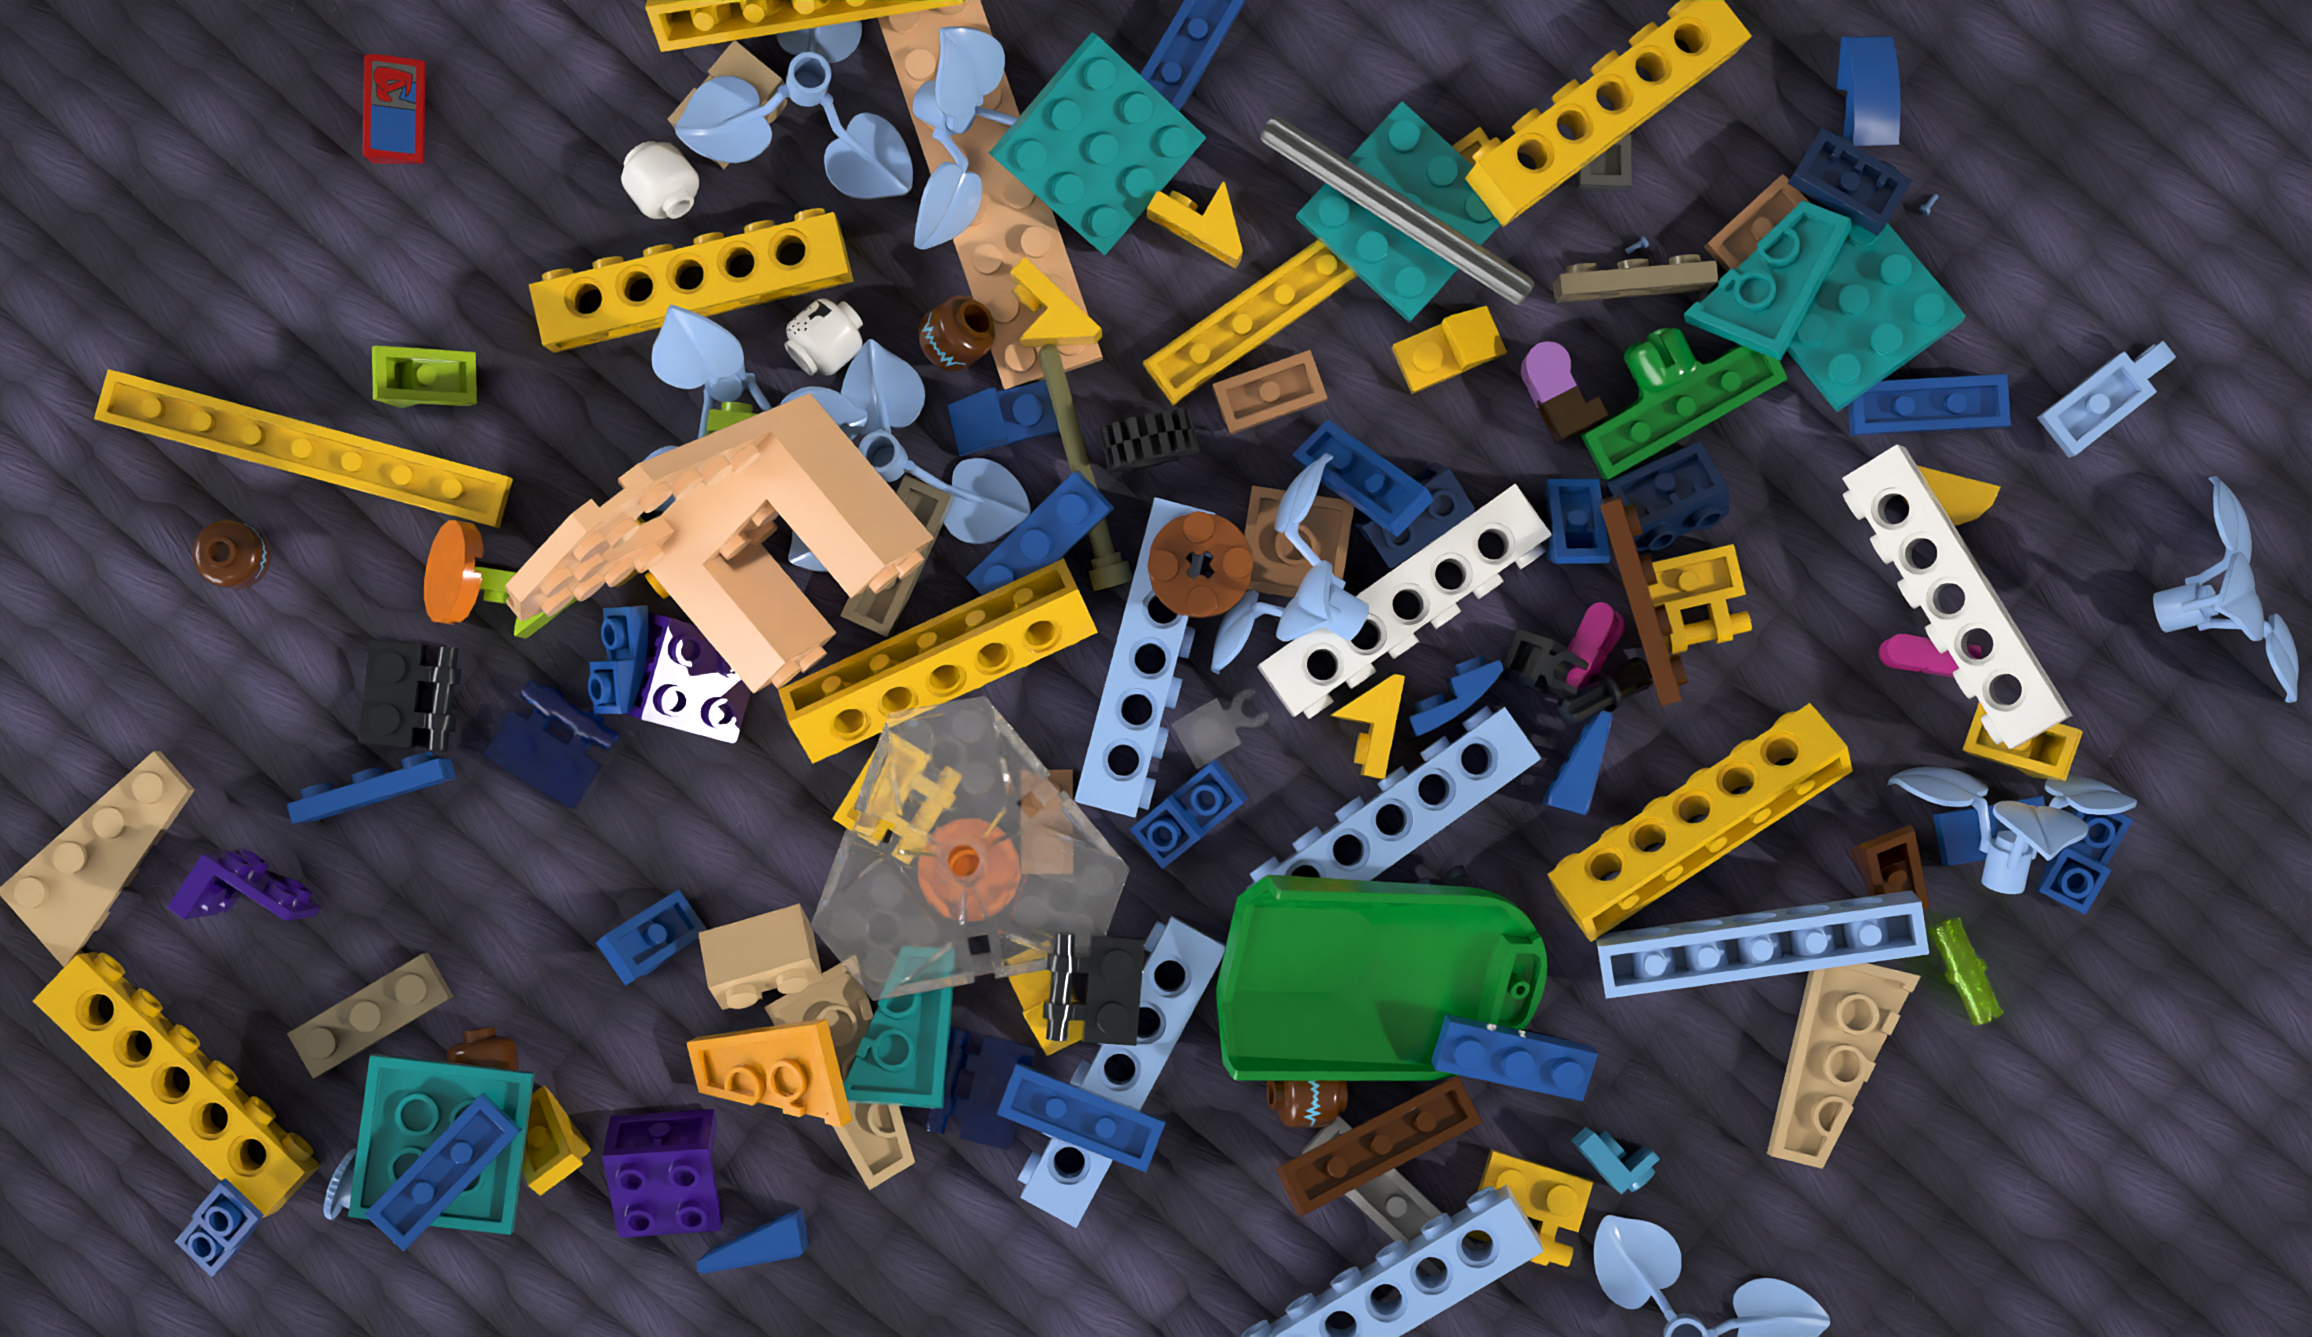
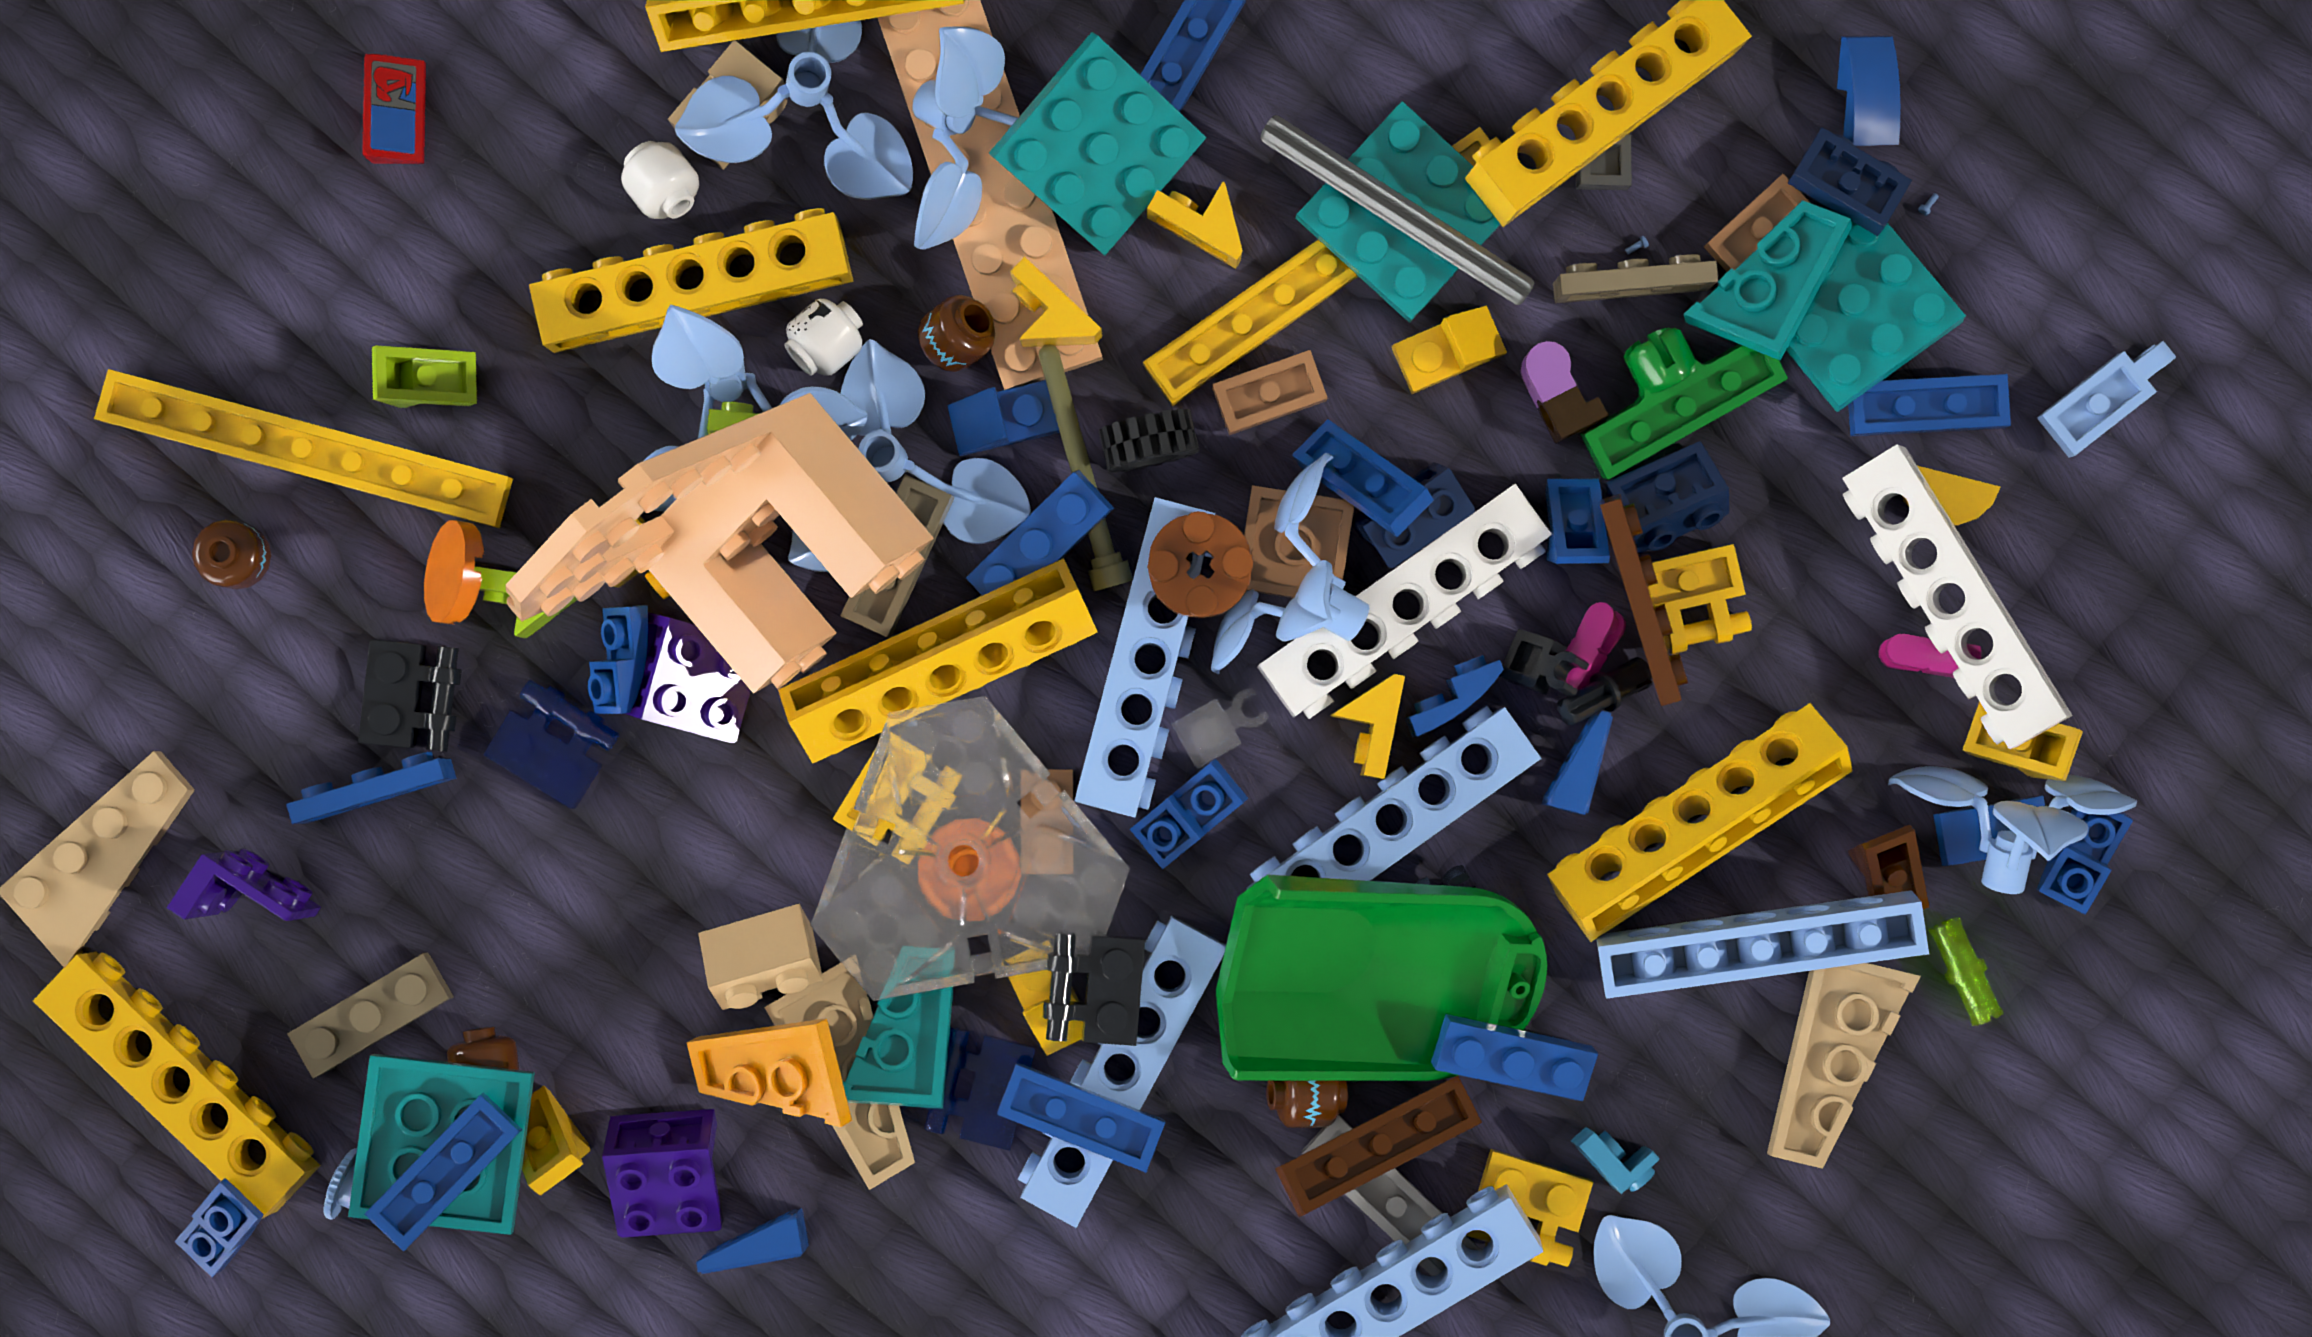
blue slope [596,889,707,986] -> none
light blue plant [2153,476,2299,703] -> none

